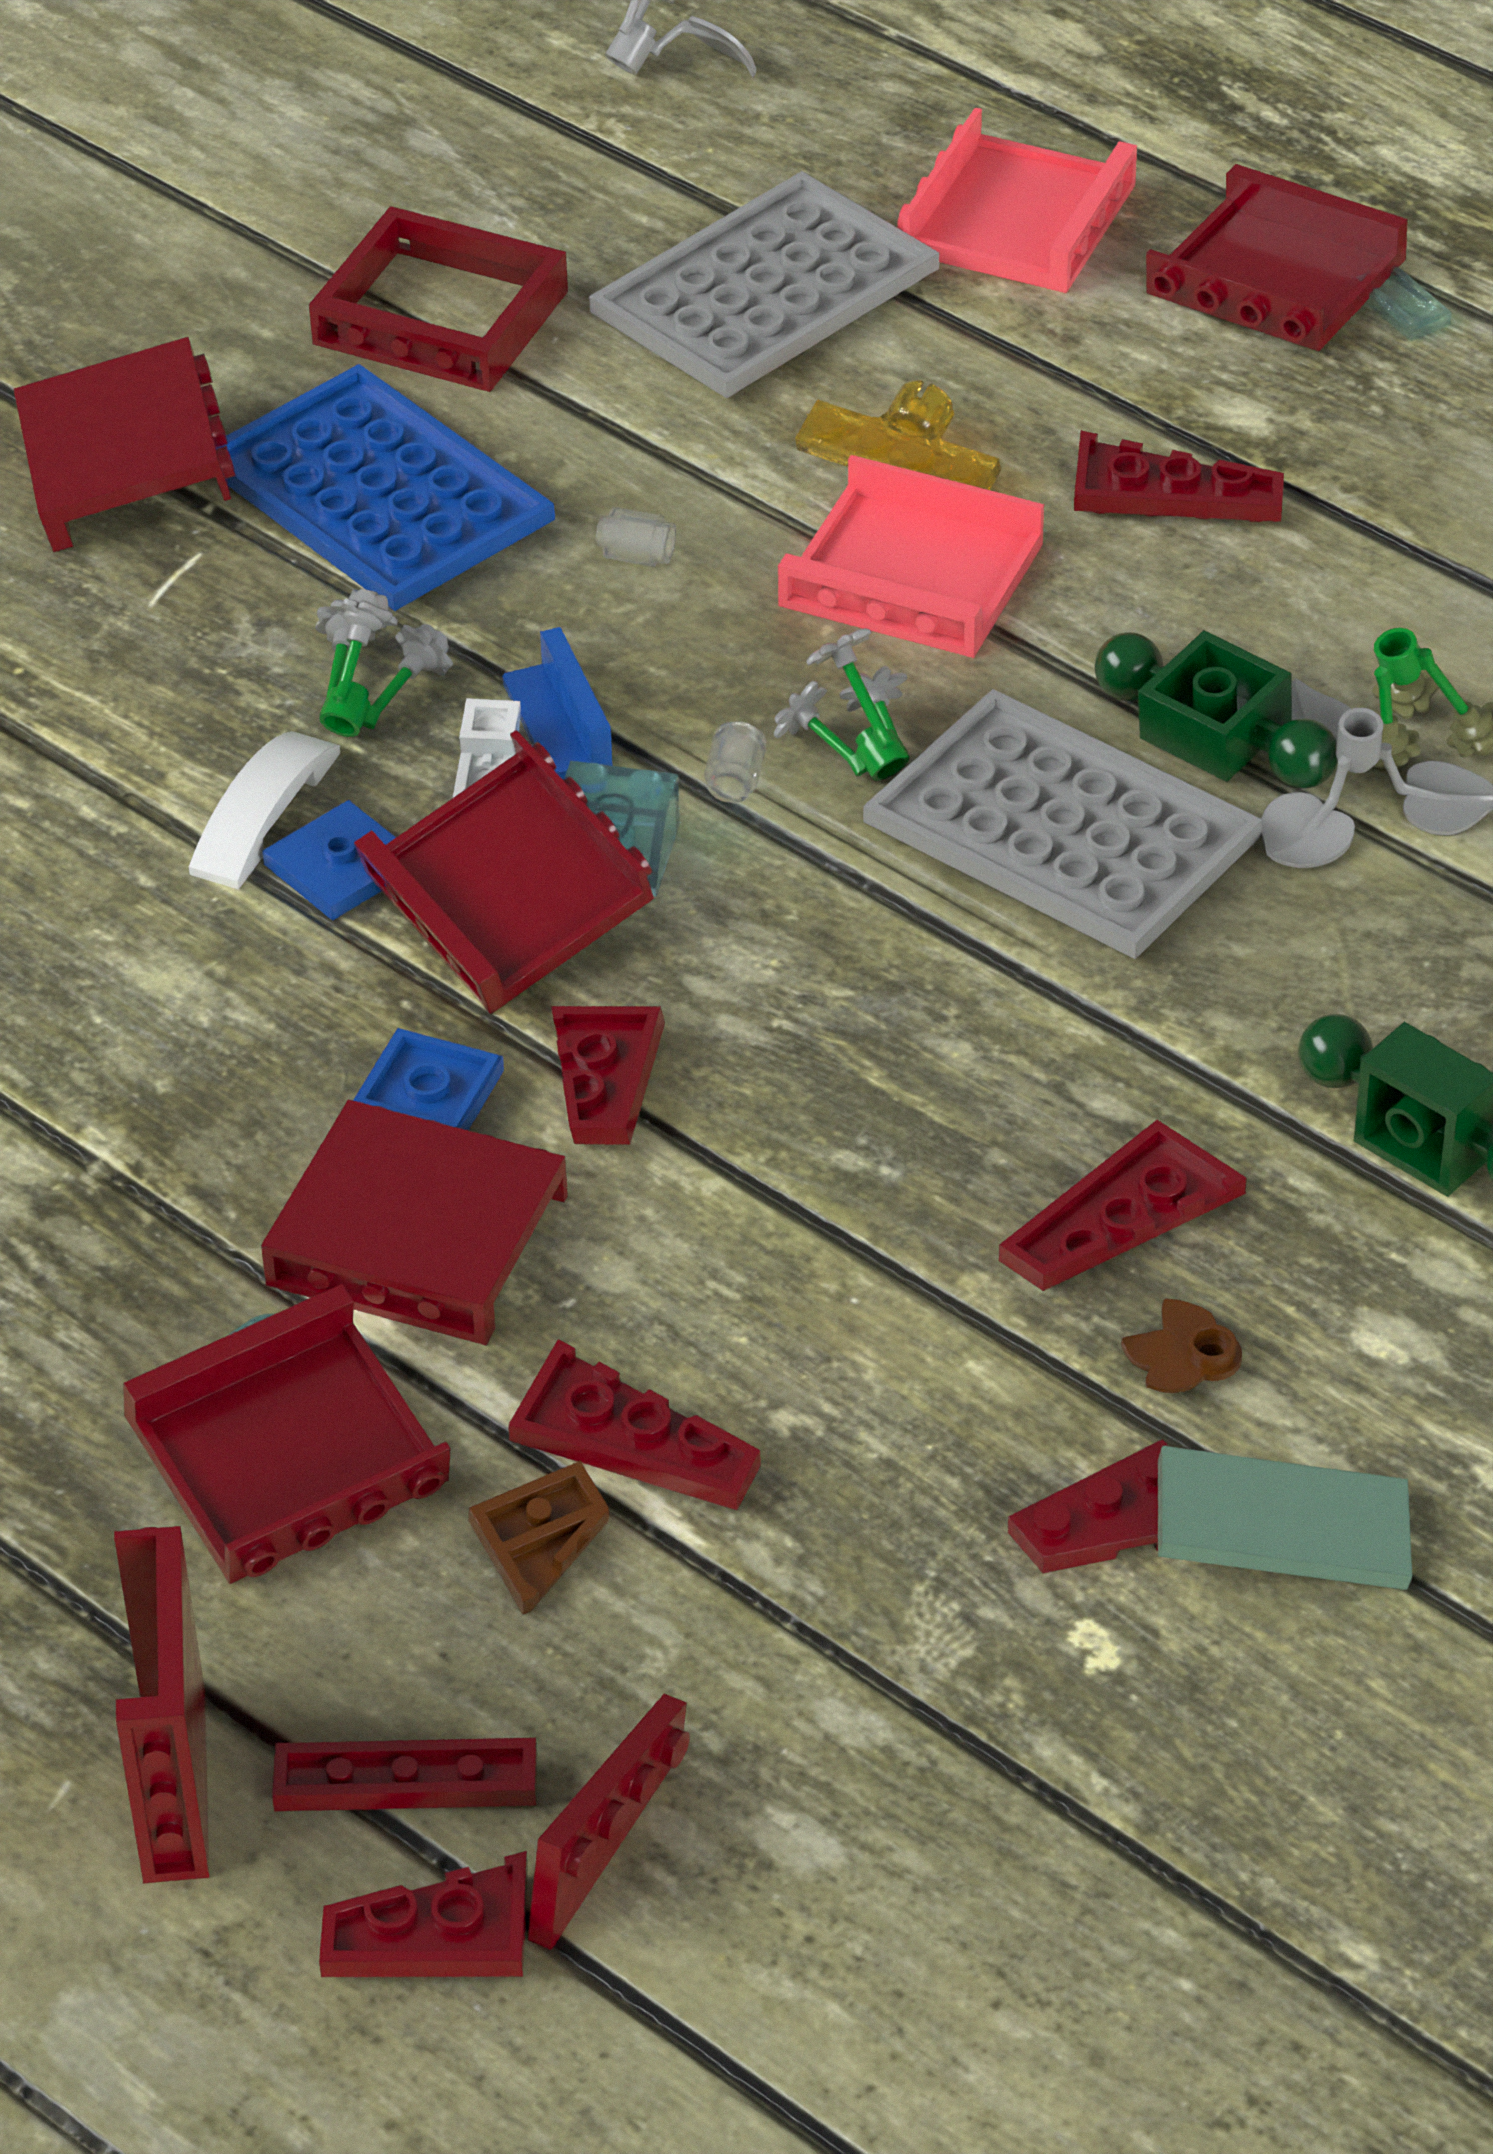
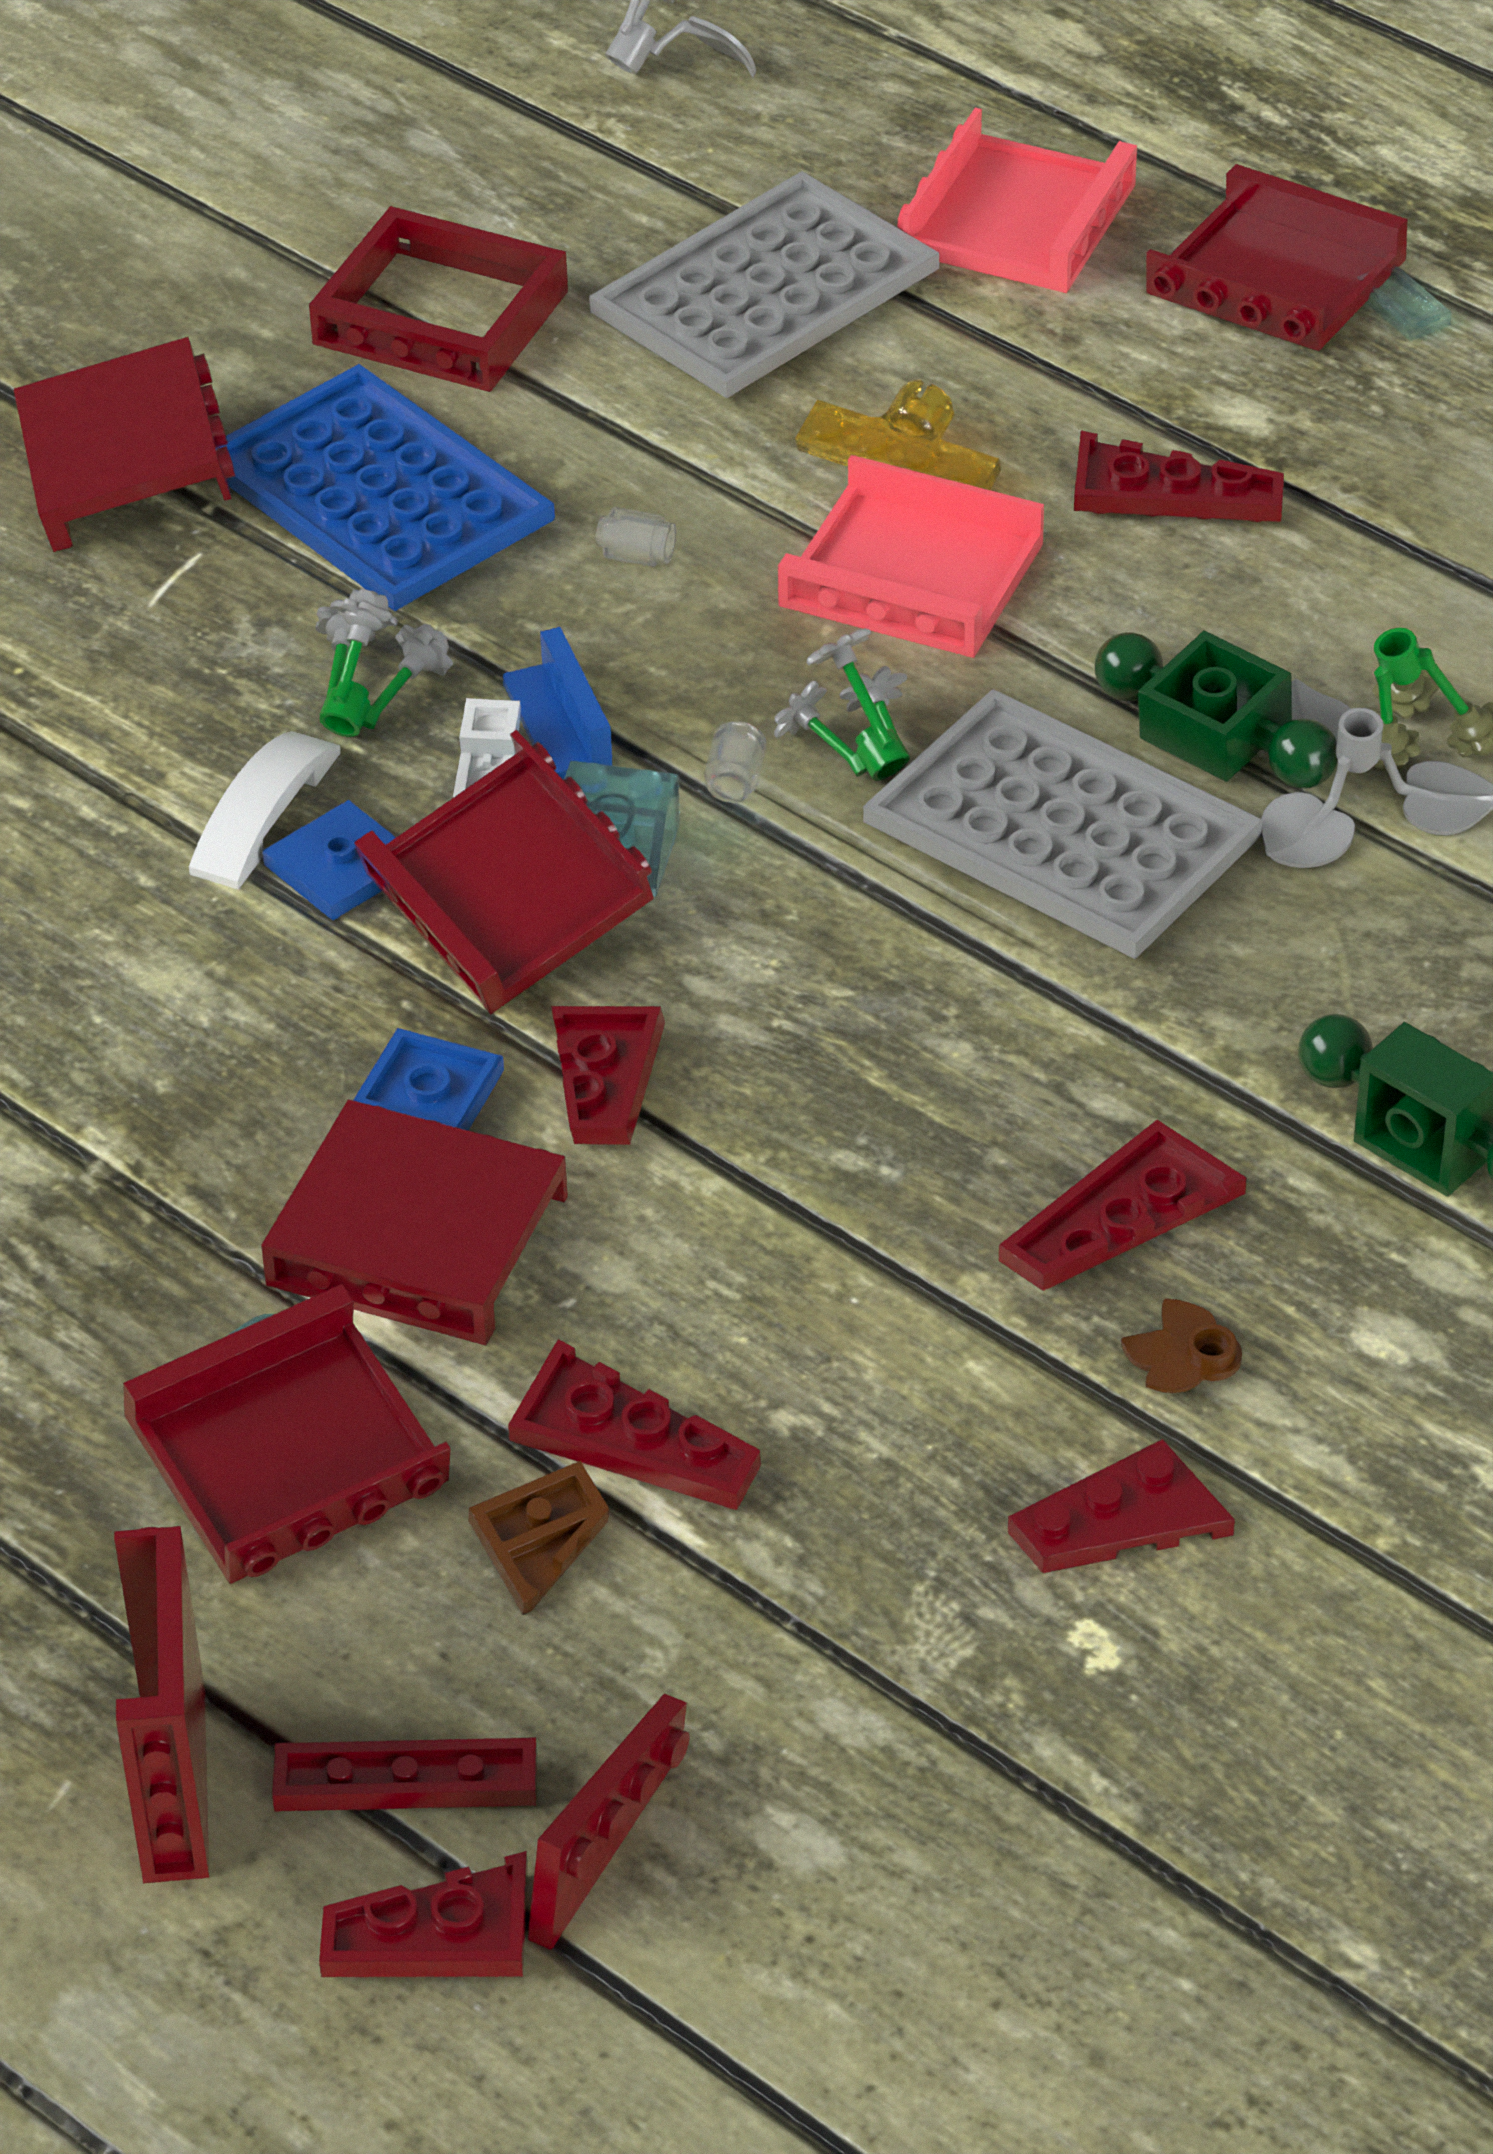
sand green tile [1158,1446,1412,1590] -> none

